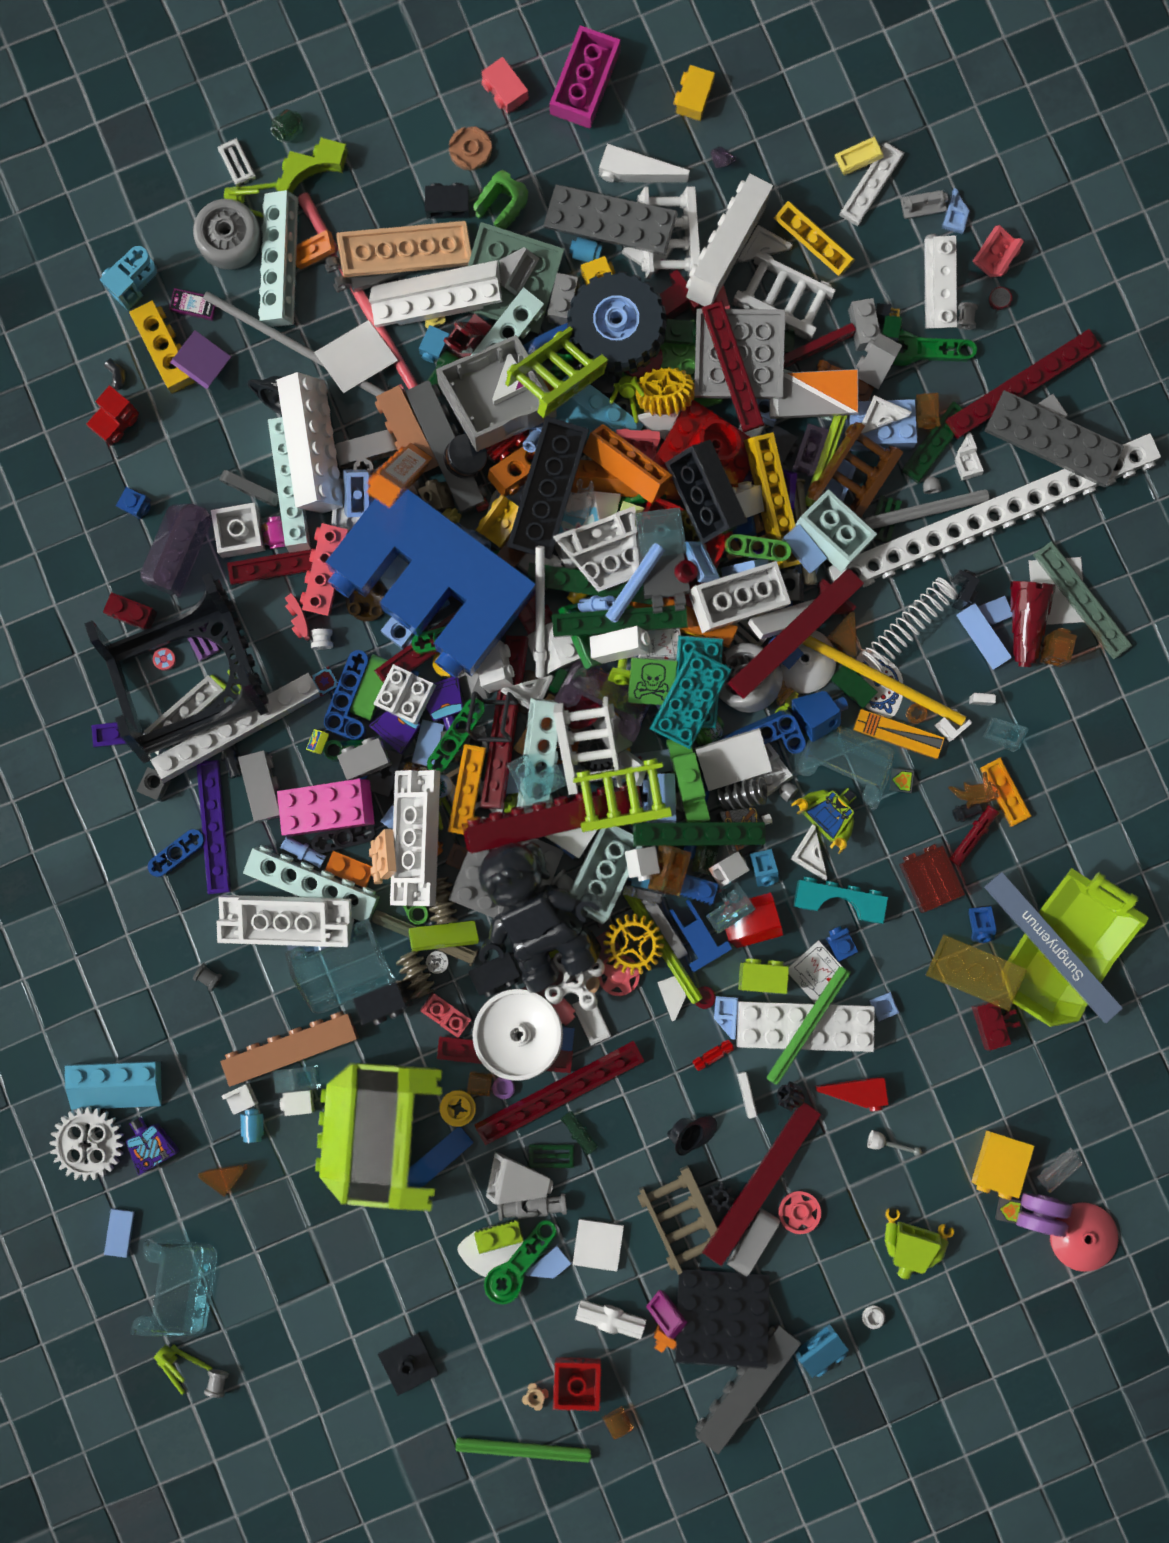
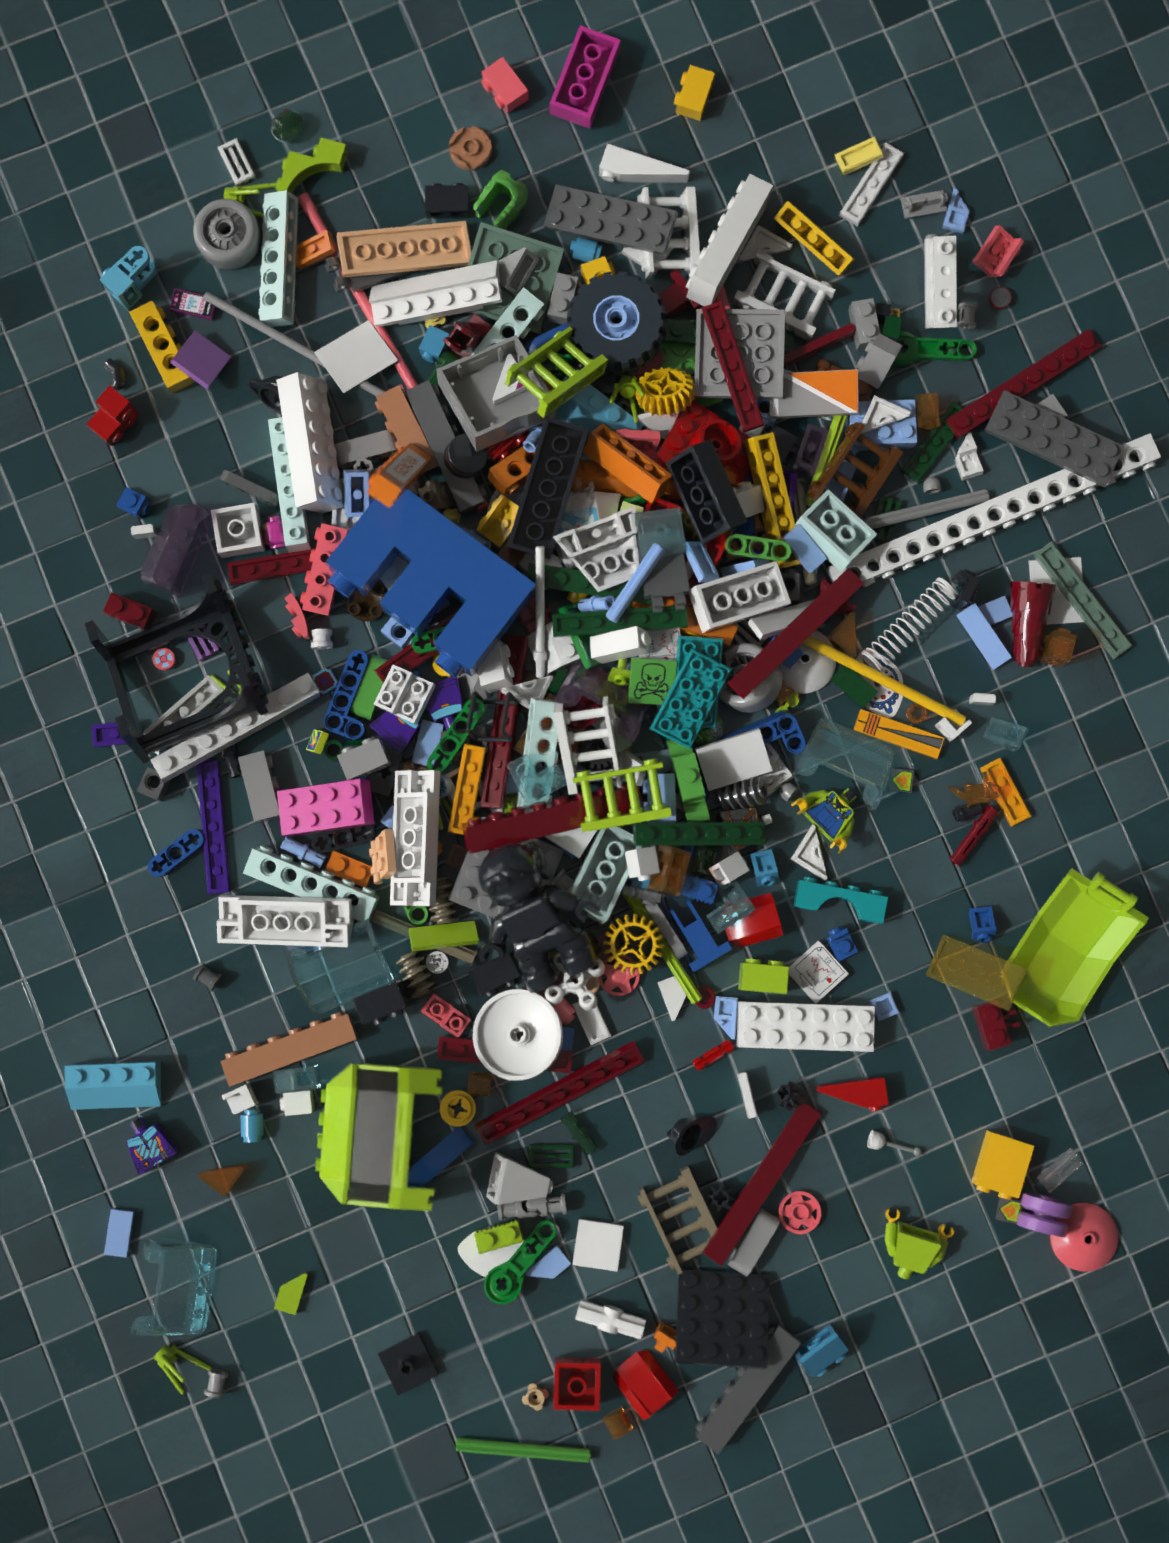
white gear [50,1106,125,1181] -> none
medium lavender tile [492,1077,515,1099] -> none
magenta tile [646,1290,687,1339] -> none
dark red tile [674,560,698,584] -> none
clear purple slope [710,146,736,168] -> none
bright green axle [767,966,850,1085] -> none
blue torso [792,691,848,742] -> none
white plate [862,1305,885,1329] -> none
clear red brick [899,844,965,913] -> none
sand blue tile [984,872,1123,1023] -> none
none -> white tile [131,524,158,539]
none -> lime tile [274,1272,309,1315]
none -> red slope [613,1350,679,1420]

